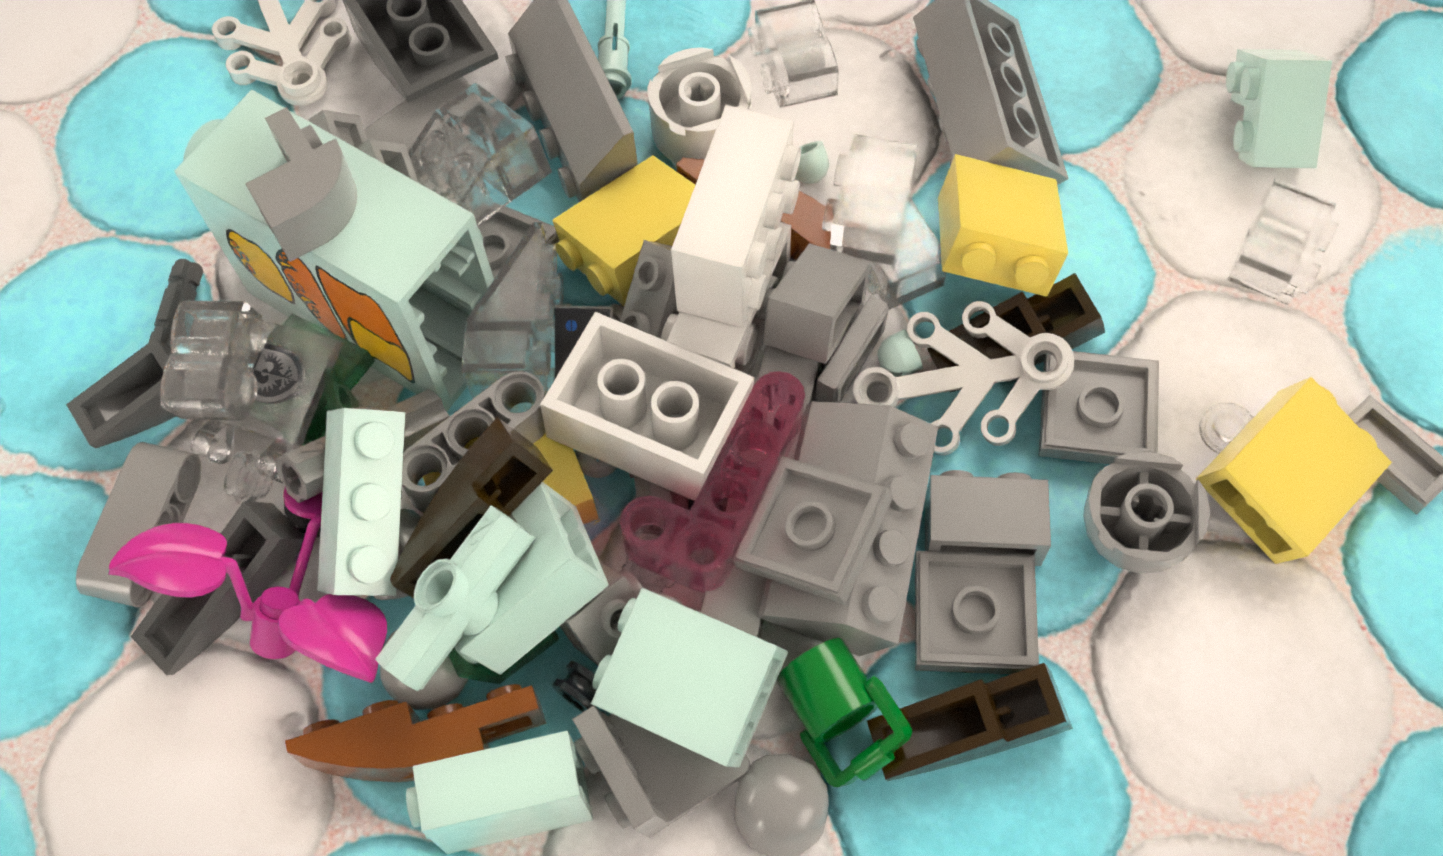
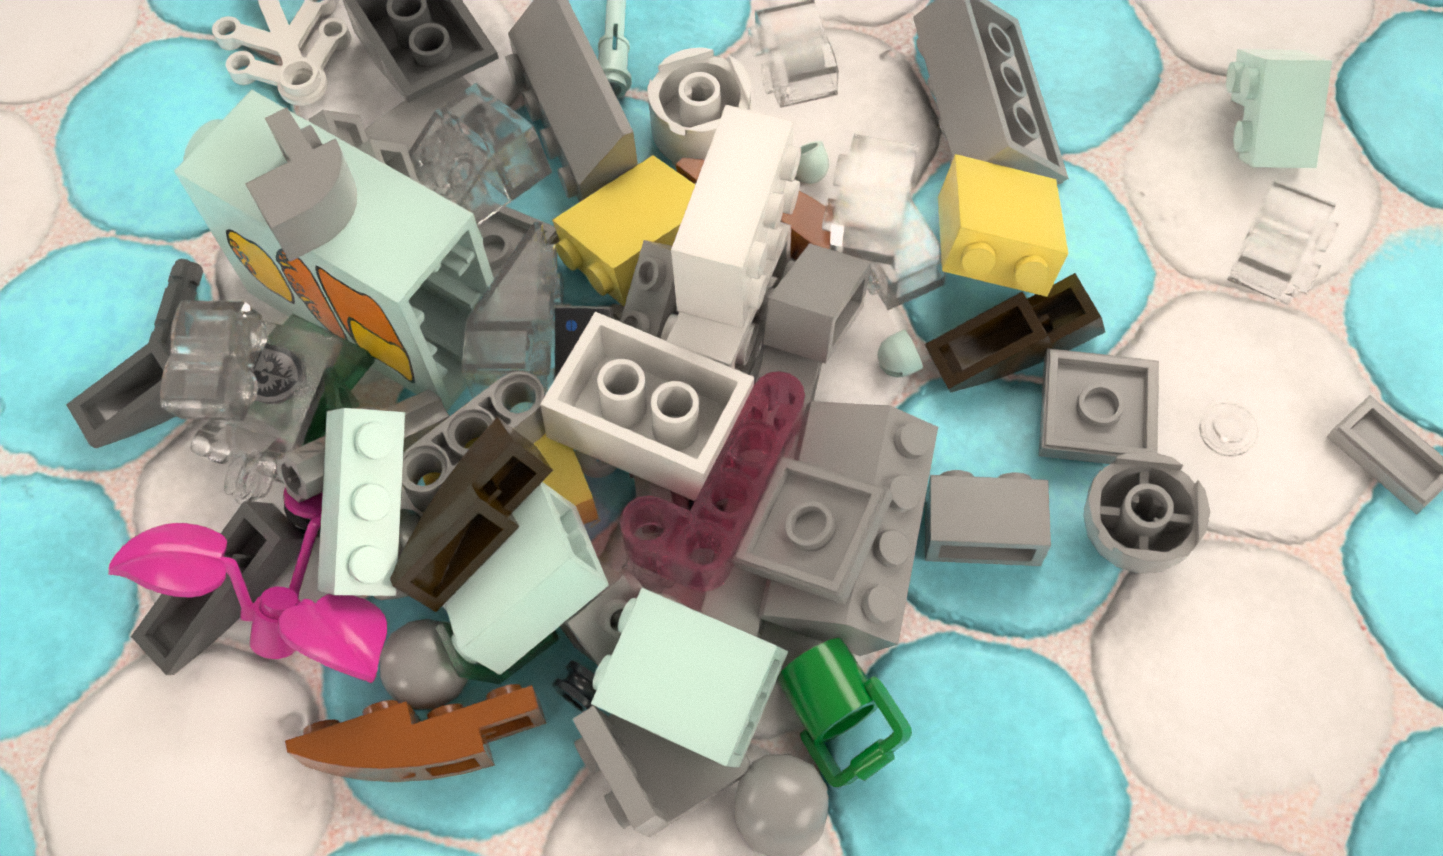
light grey beam [76,442,202,608] -> none
light aqua piece [375,506,536,691] -> none
light aqua brick [406,731,593,854] -> none
light grey tile [814,295,889,403] -> none
white plant [853,301,1074,455] -> none
dark brown slope [866,663,1073,781] -> none
light grey plate [915,551,1039,674] -> none
light yellow brick [1196,377,1392,564] -> none

